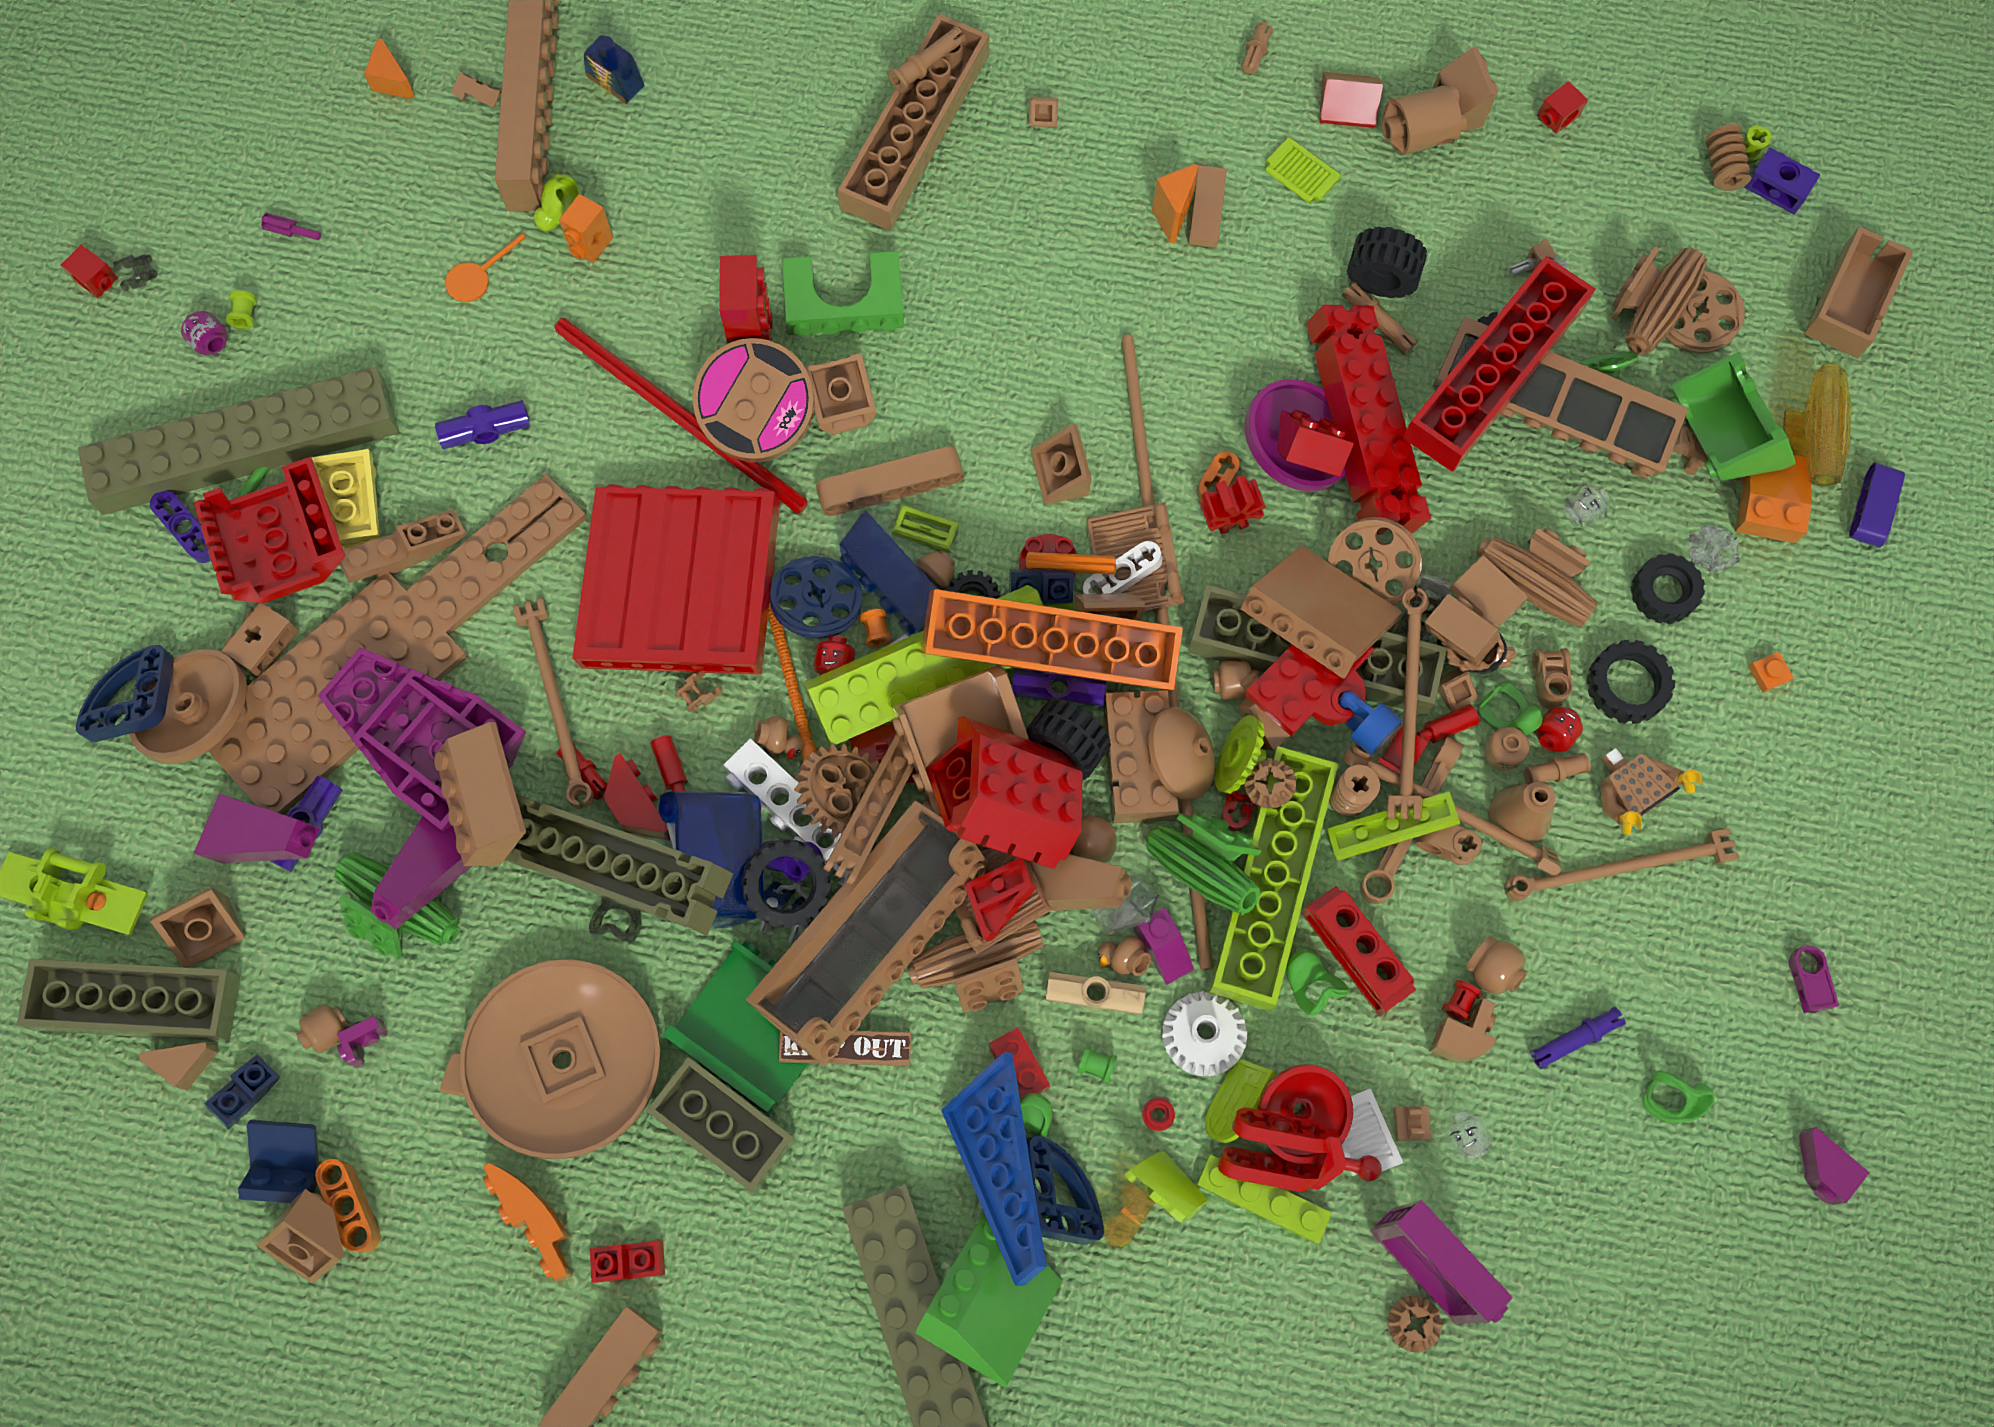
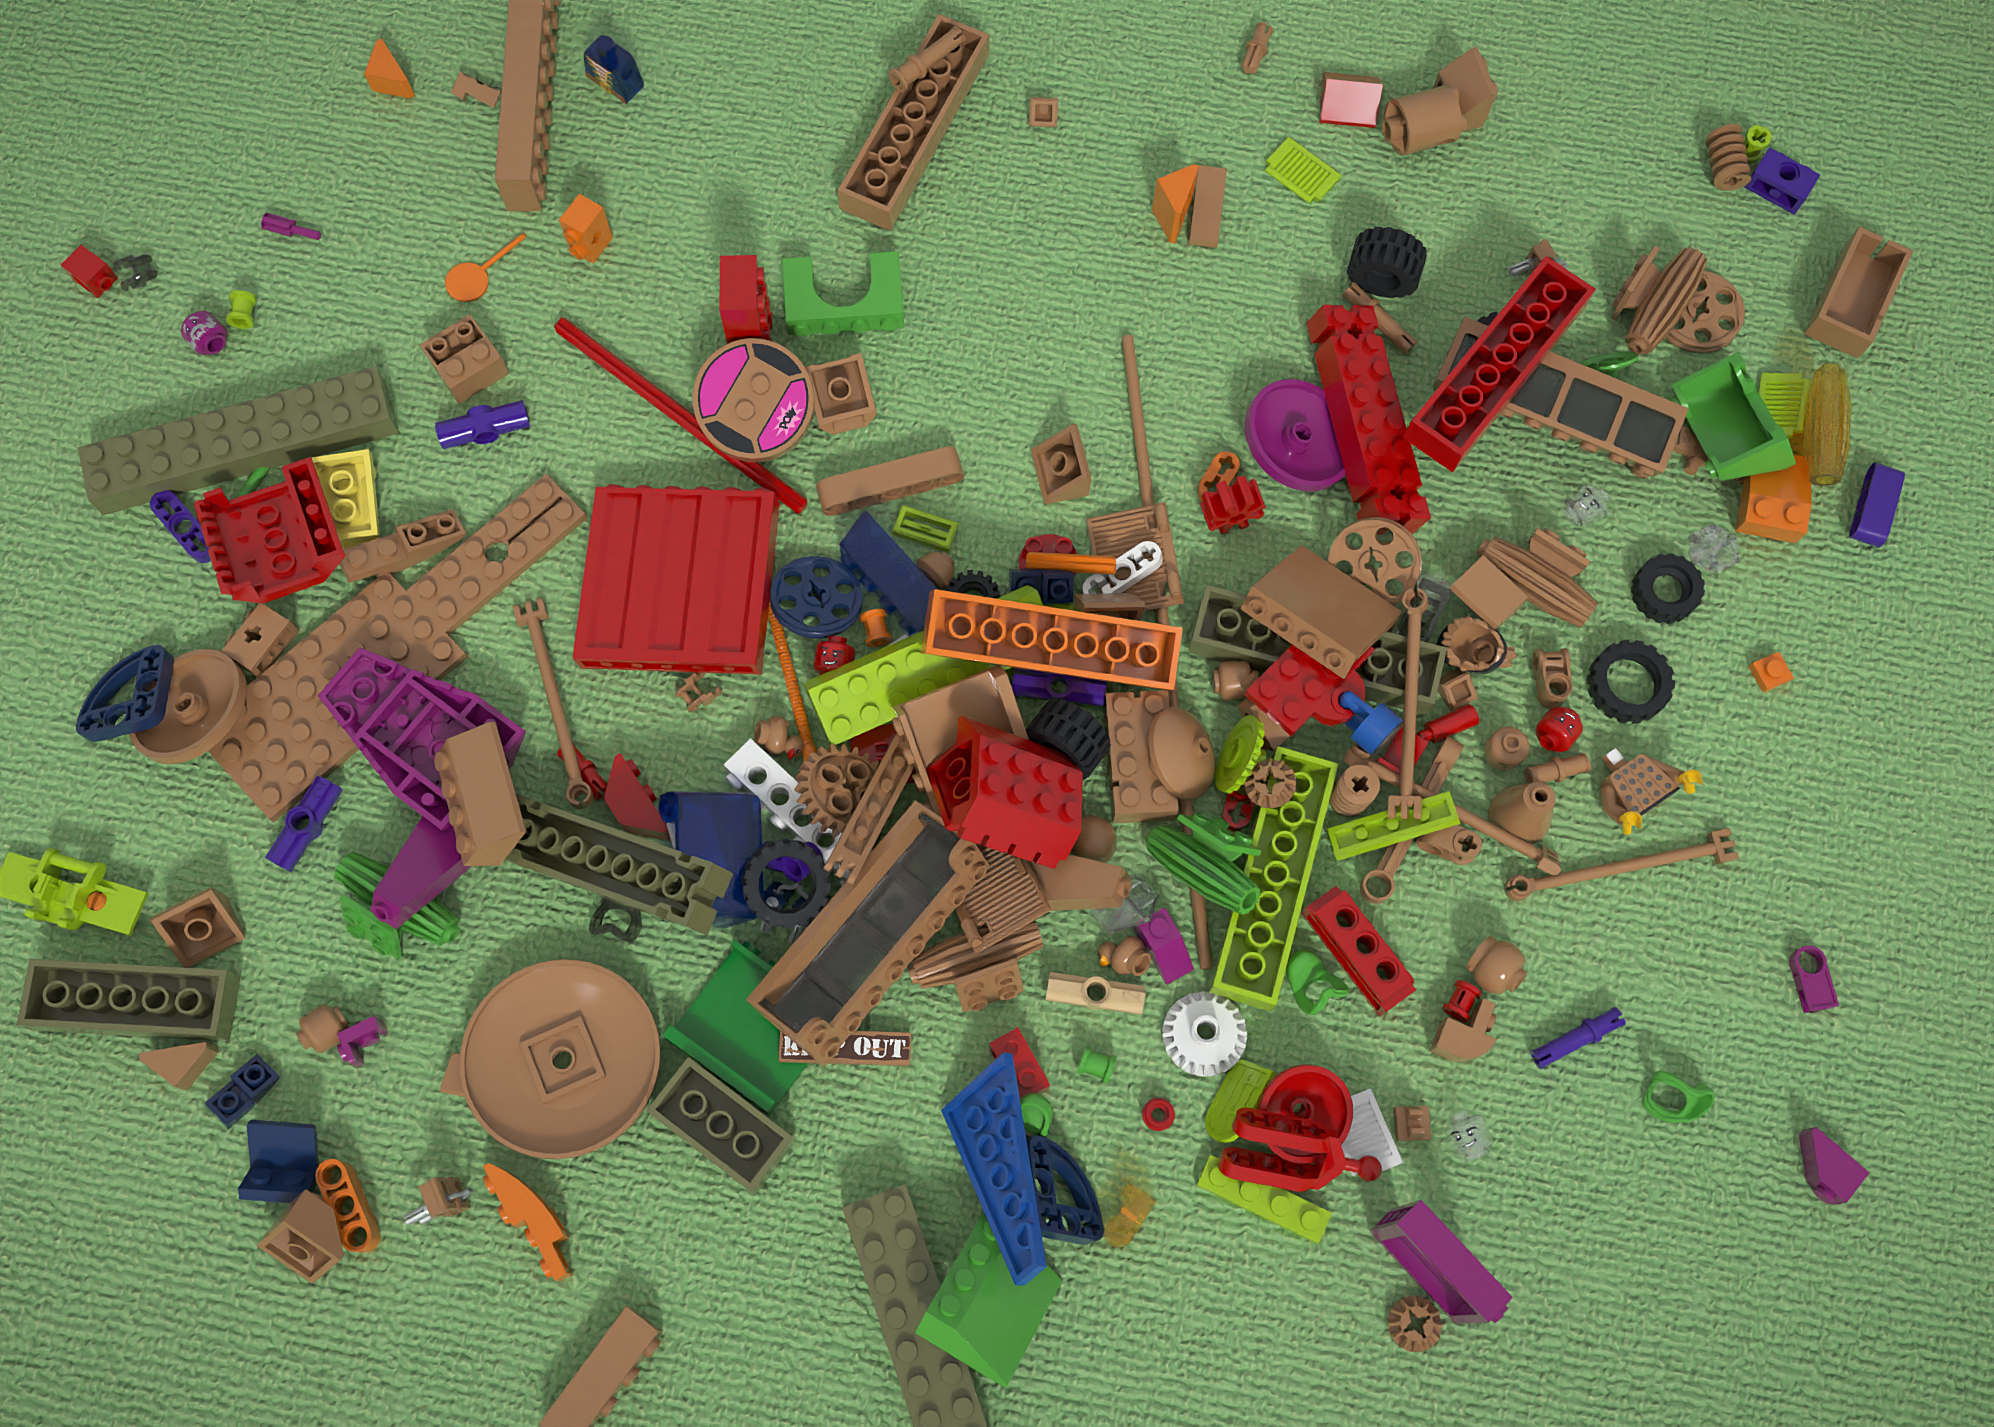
magenta slope [193,794,320,863] -> none
lime piece [534,174,581,232] -> none
red slope [590,1240,665,1283] -> none
red cylinder [650,735,688,795] -> none
red wing [964,858,1036,942] -> none
lime slope [1124,1151,1209,1223] -> none
red slope [1277,409,1354,477] -> none
medium nougat brick [1424,594,1500,667] -> none
bright green piece [1478,682,1543,735] -> none
red brick [1537,81,1588,134] -> none
none -> medium nougat piece [404,1177,473,1225]
none -> medium nougat slope [419,314,509,404]
none -> lime window [1759,373,1811,438]

